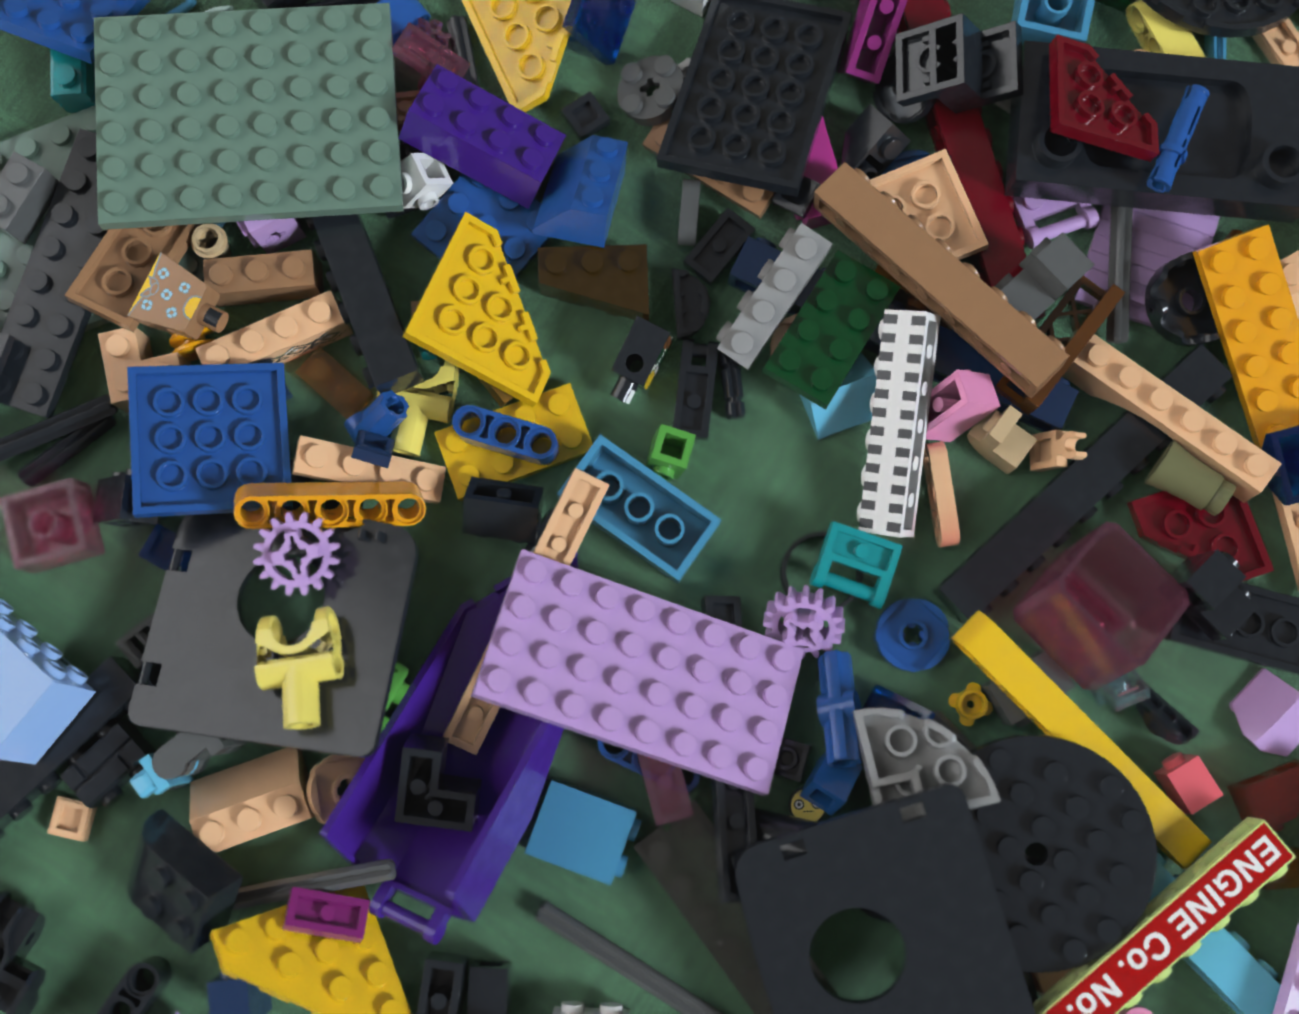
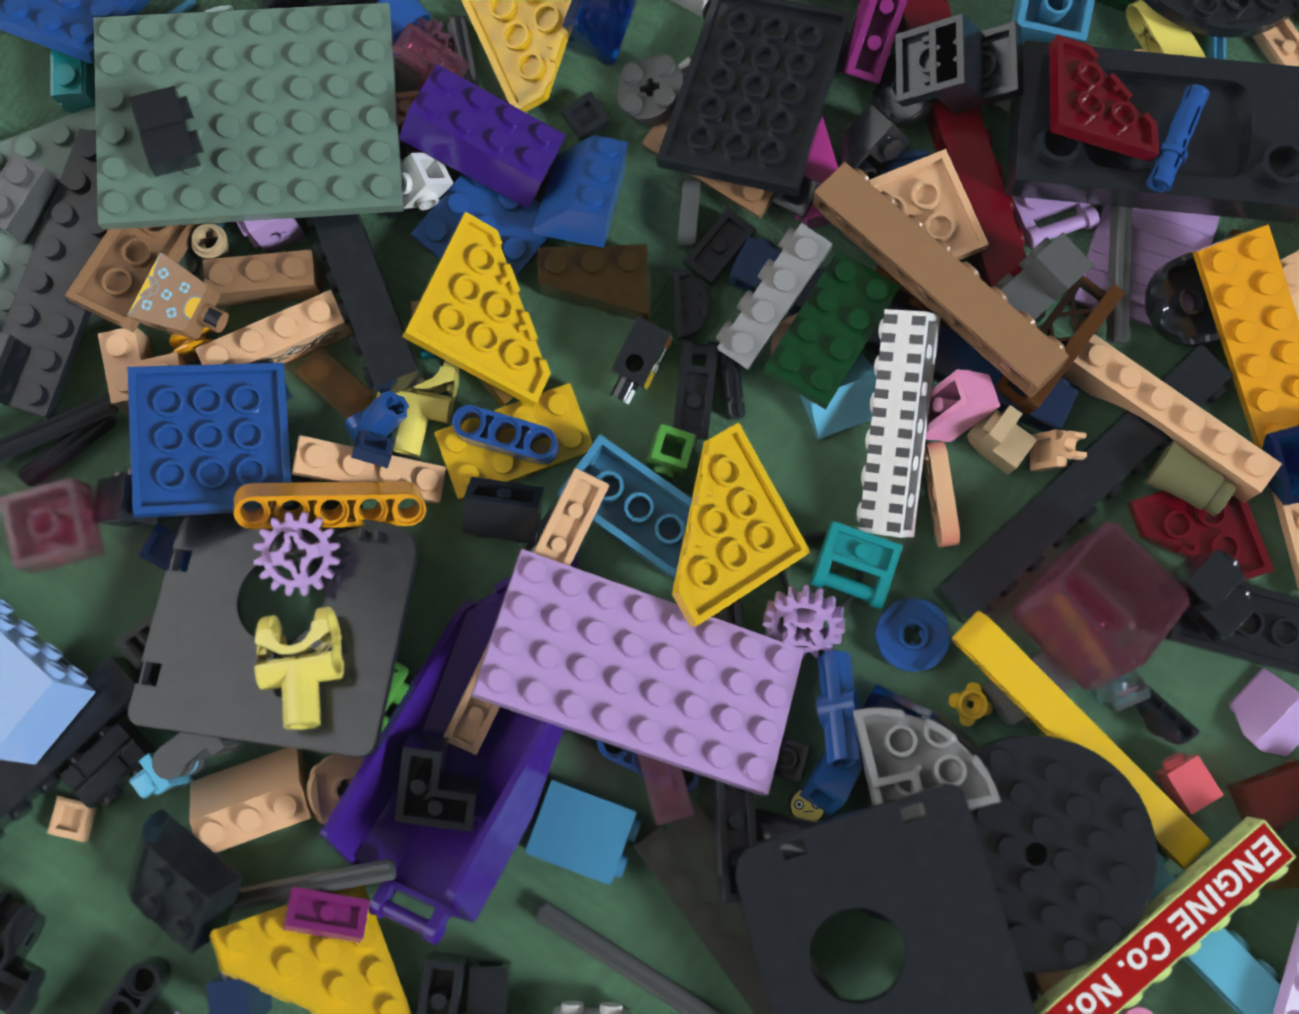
none -> black brick [129,86,204,177]
none -> yellow plate [672,422,811,628]

